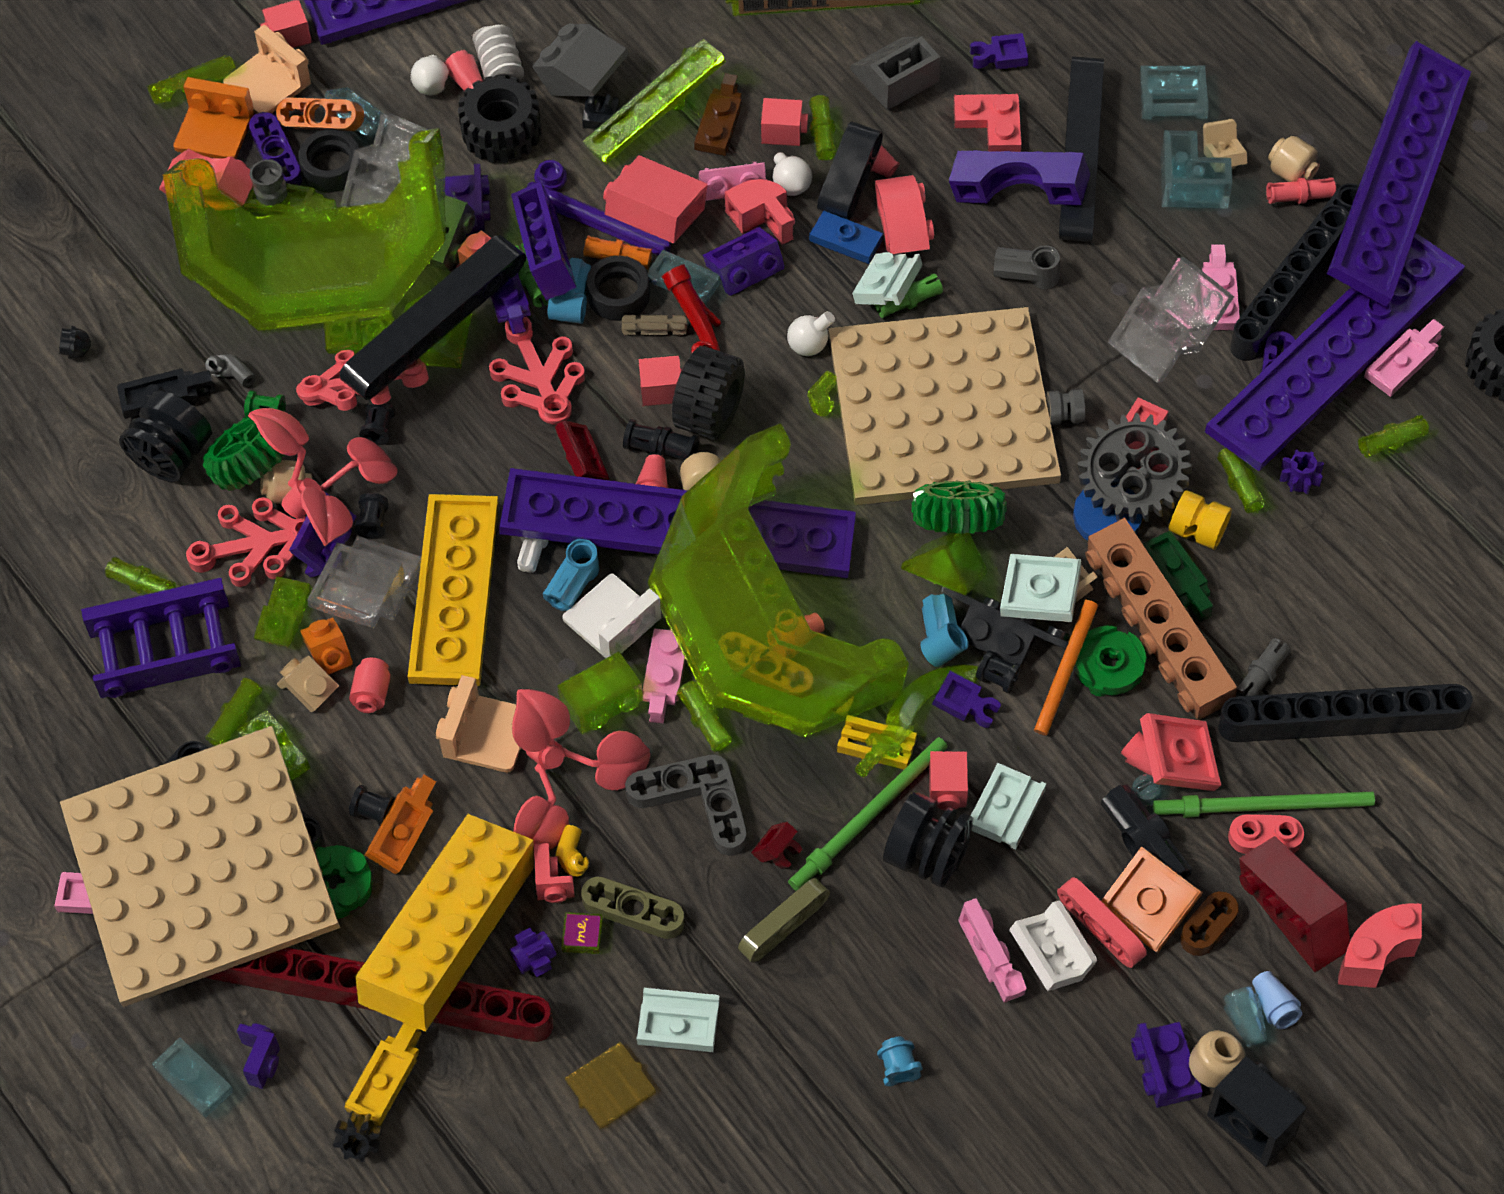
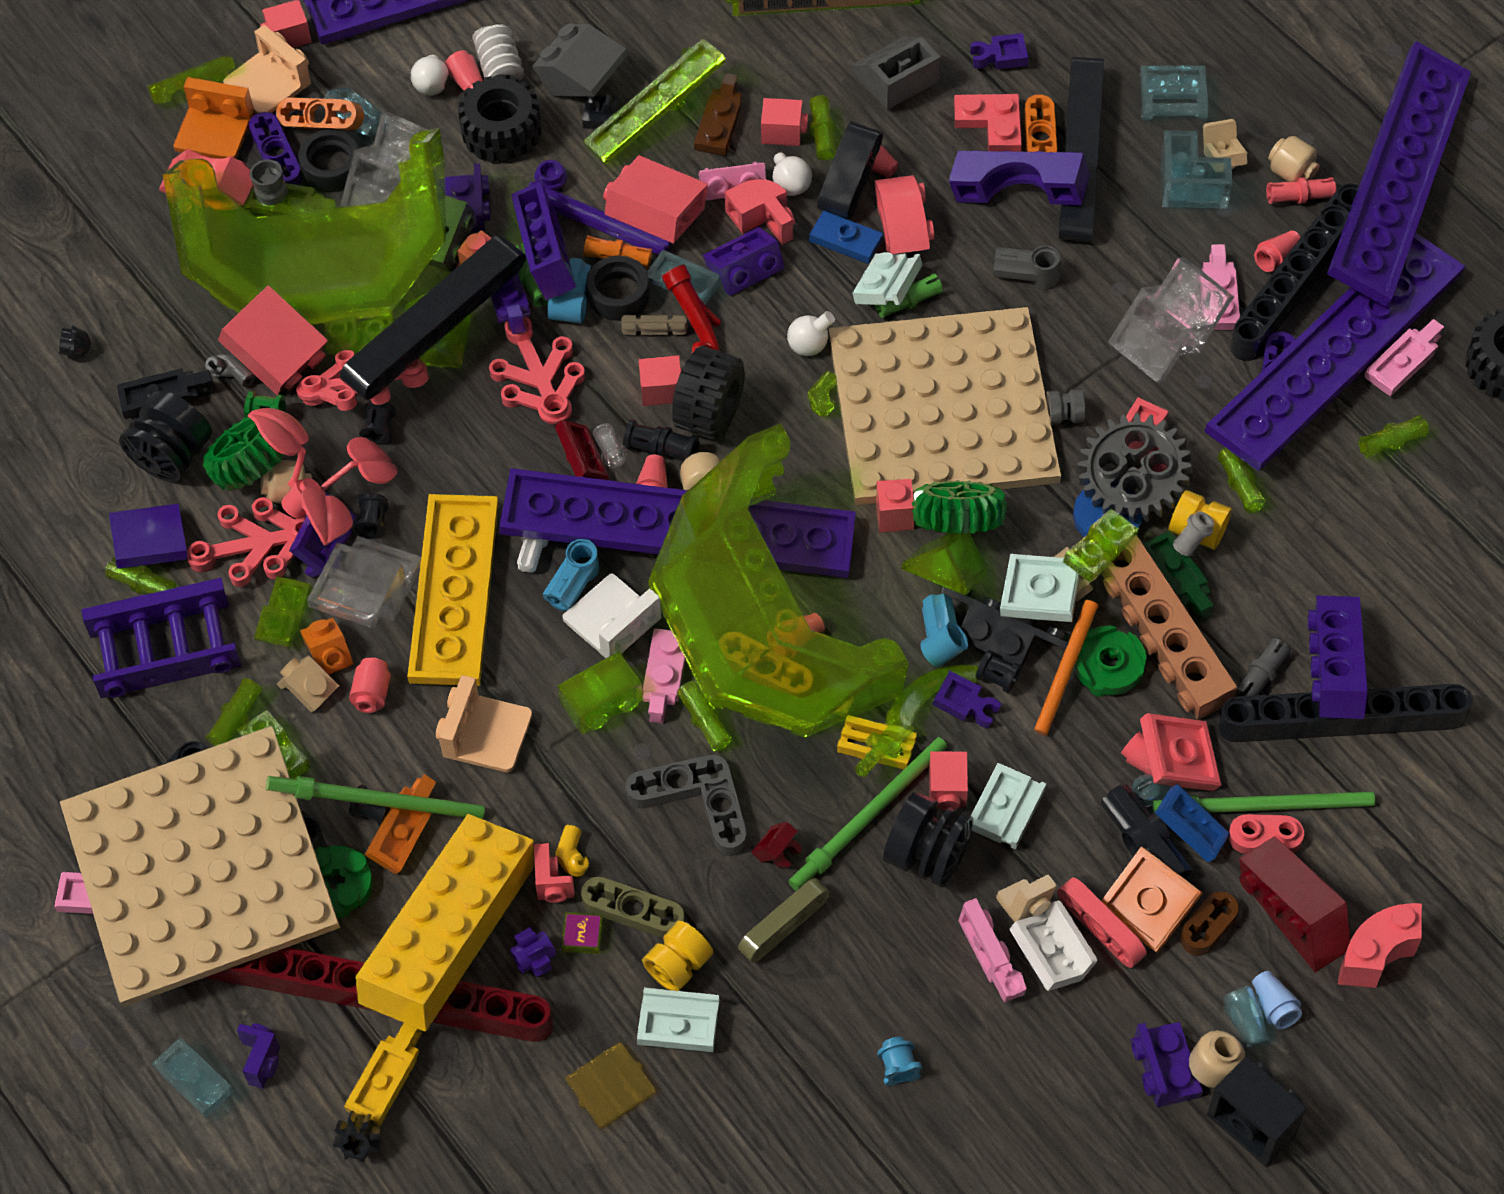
coral plant [512,689,650,850] -> none
dark purple gear [1280,450,1324,494] -> none
none -> dark purple tile [109,503,188,569]
none -> coral brick [218,285,328,395]
none -> bright green bar [266,776,485,819]
none -> clear pin [593,423,627,468]
none -> yellow wheel [642,921,714,991]
none -> coral brick [876,478,914,533]
none -> tan bracket [996,875,1057,922]
none -> orange beam [1024,94,1057,152]
none -> clear neon green slope [1063,509,1139,582]
none -> blue plate [1155,784,1230,863]
none -> light grey pin [1173,512,1214,556]
none -> coral cone [1254,230,1301,272]
none -> dark purple brick [1308,595,1367,719]

